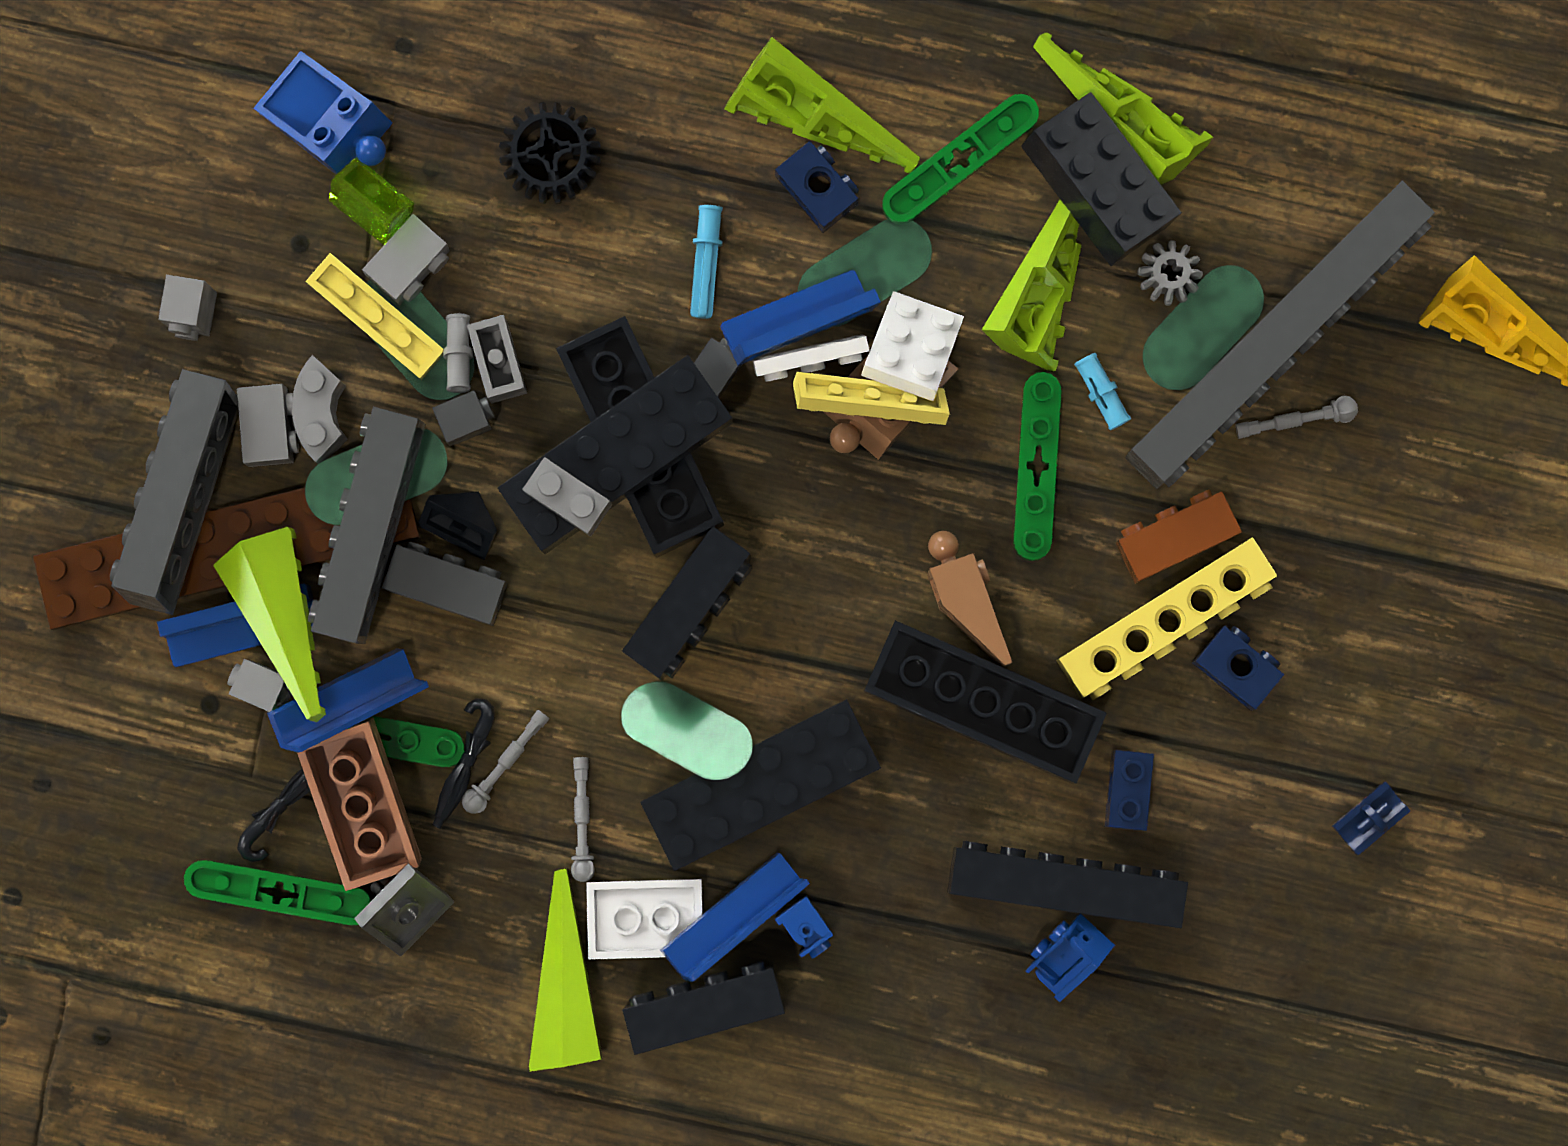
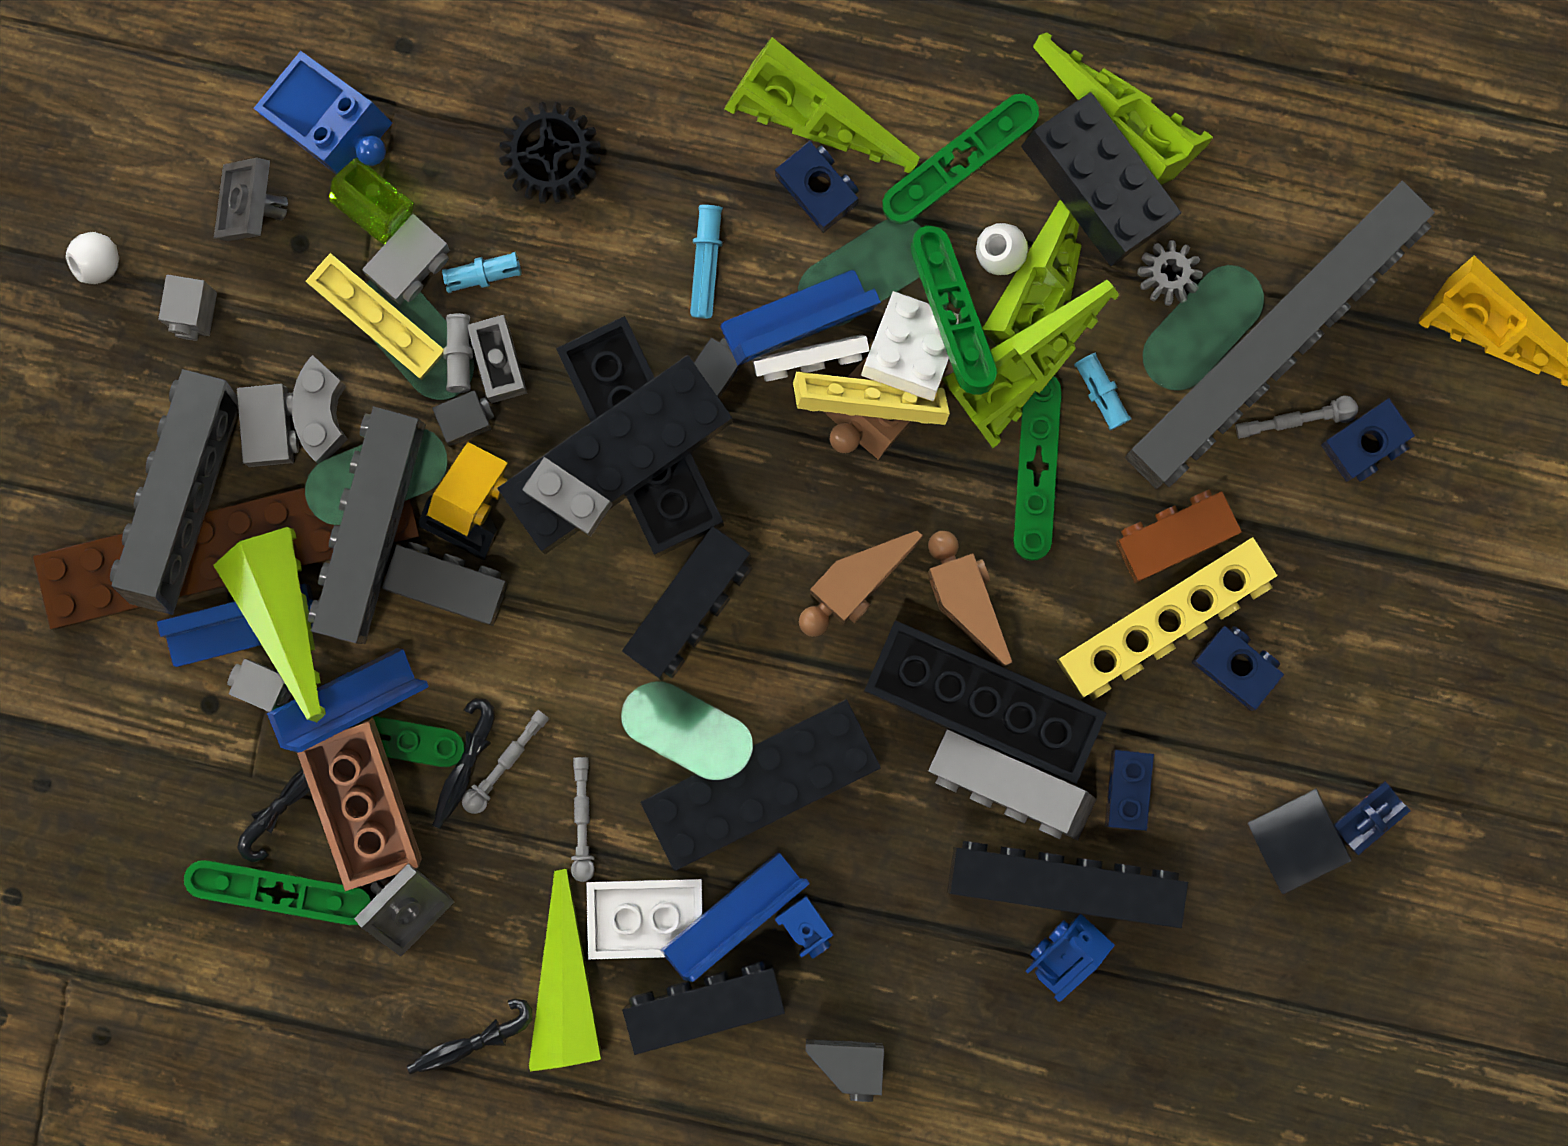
none -> white piece [66,232,119,284]
none -> flat silver tile [214,158,288,241]
none -> black piece [407,999,532,1074]
none -> yellow brick [427,442,508,536]
none -> medium azure pin [442,252,522,293]
none -> medium nougat slope [799,531,923,637]
none -> dark grey slope [806,1039,884,1102]
none -> green piece [911,226,997,395]
none -> light grey wedge [928,729,1097,840]
none -> lime wedge [942,280,1119,448]
none -> white piece [976,223,1028,275]
none -> black slope [1248,788,1352,895]
none -> dark blue brick [1321,398,1415,482]

